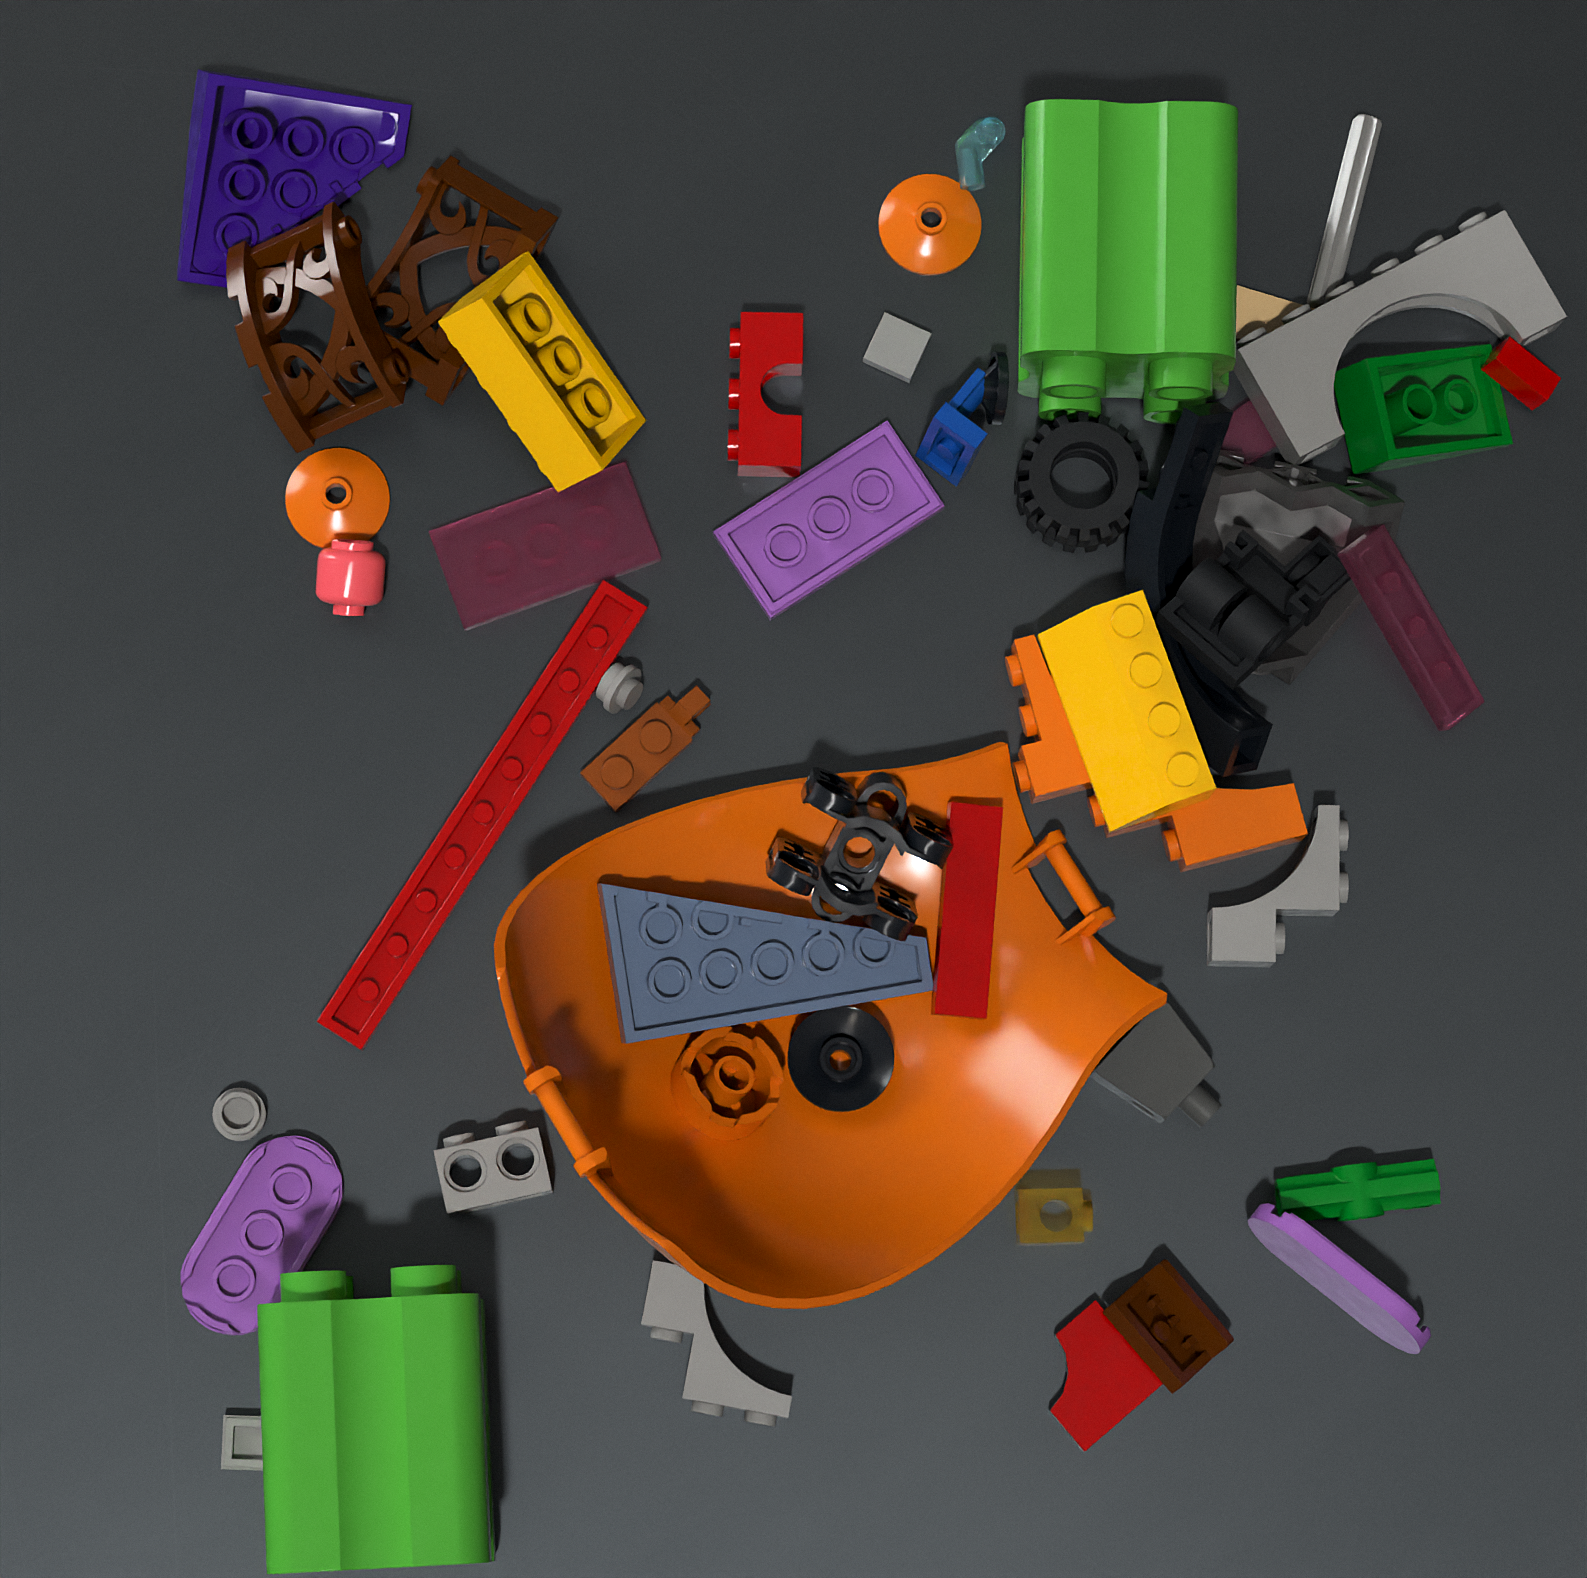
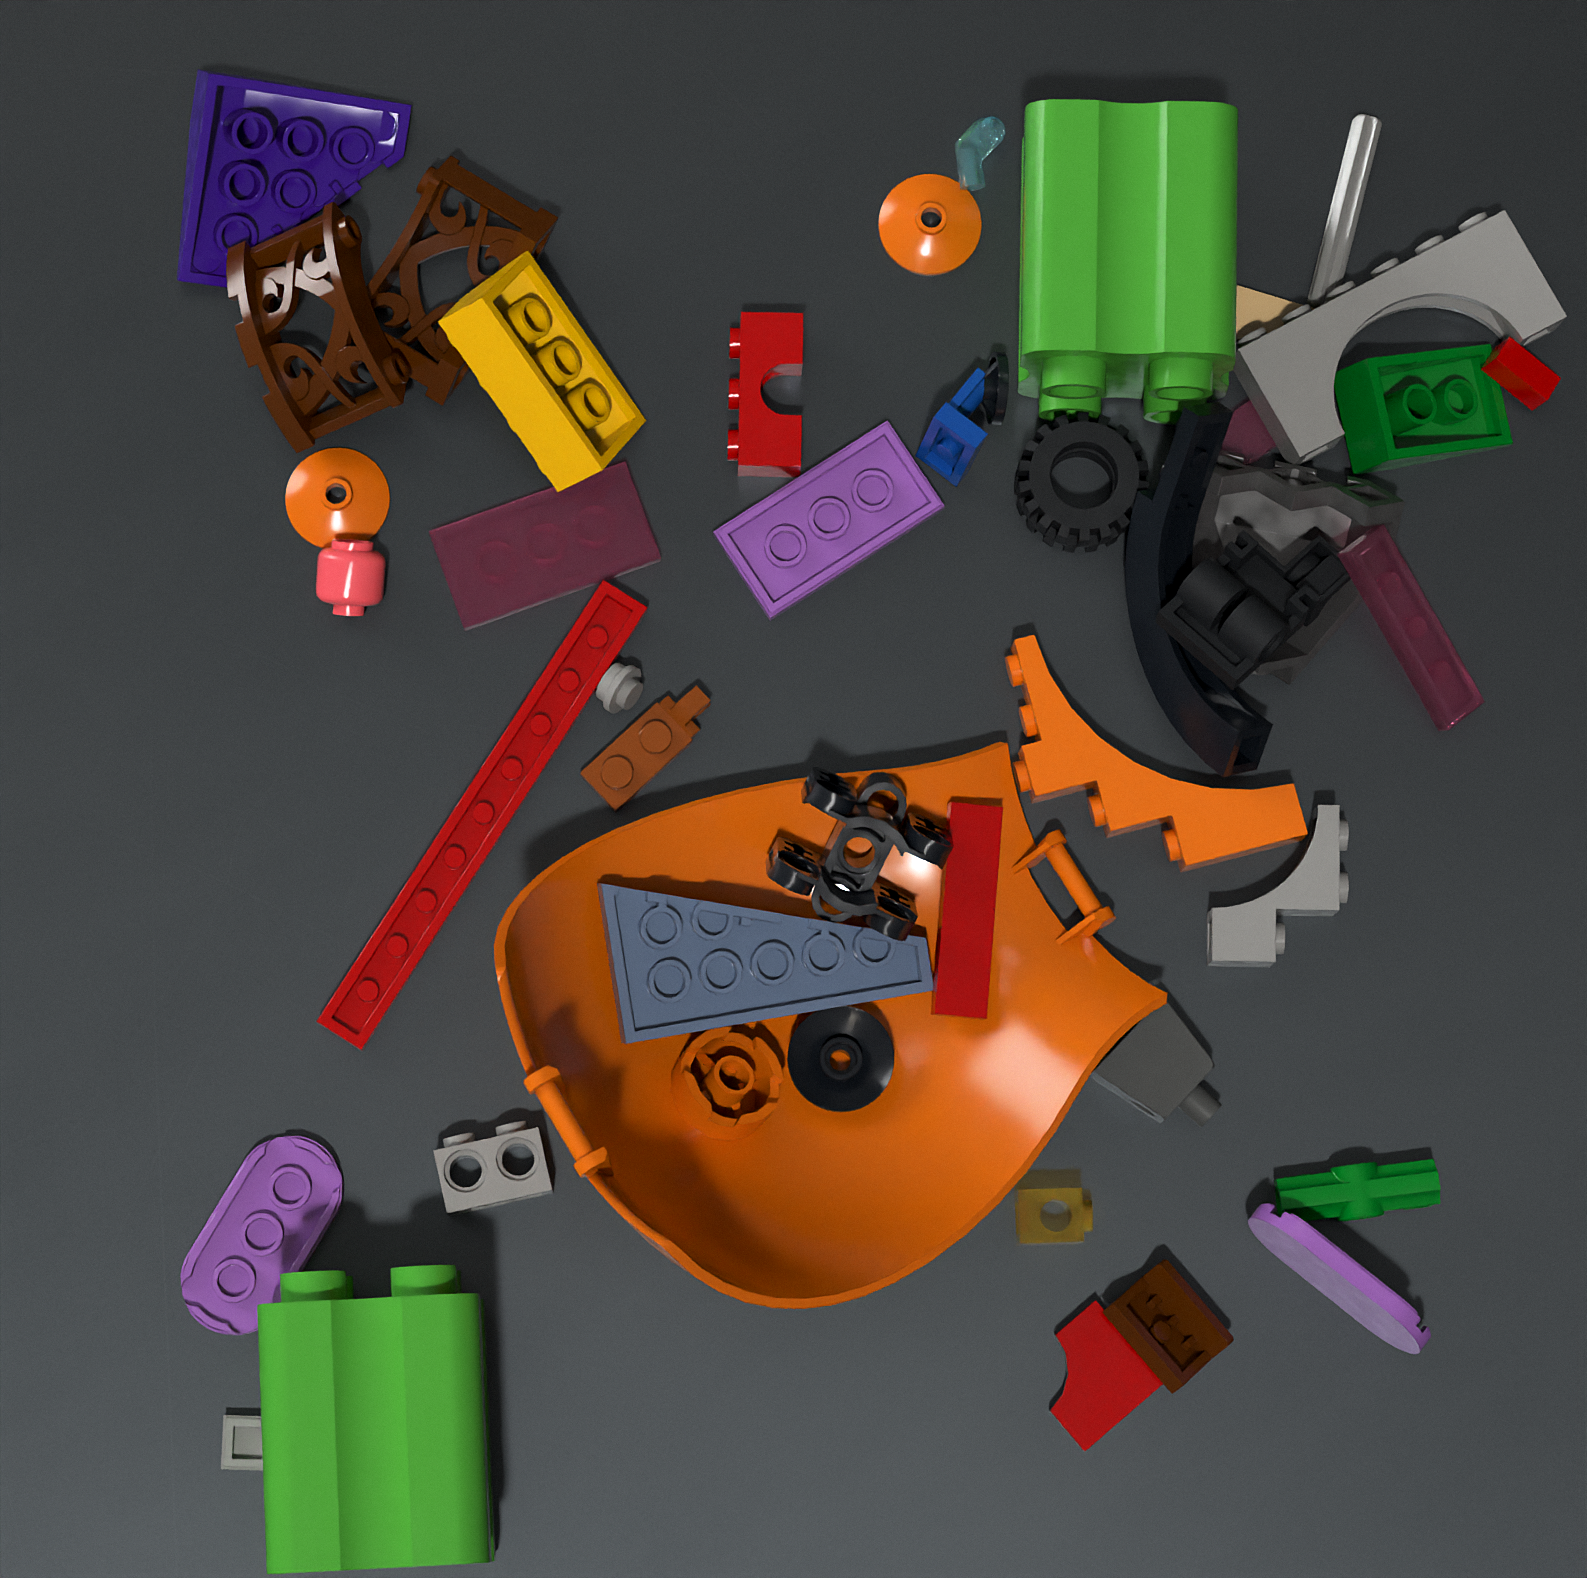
light grey plate [212,1088,266,1141] -> none
light grey arch [641,1260,792,1427] -> none
light grey tile [862,312,932,383] -> none
yellow slope [1037,590,1216,833] -> none

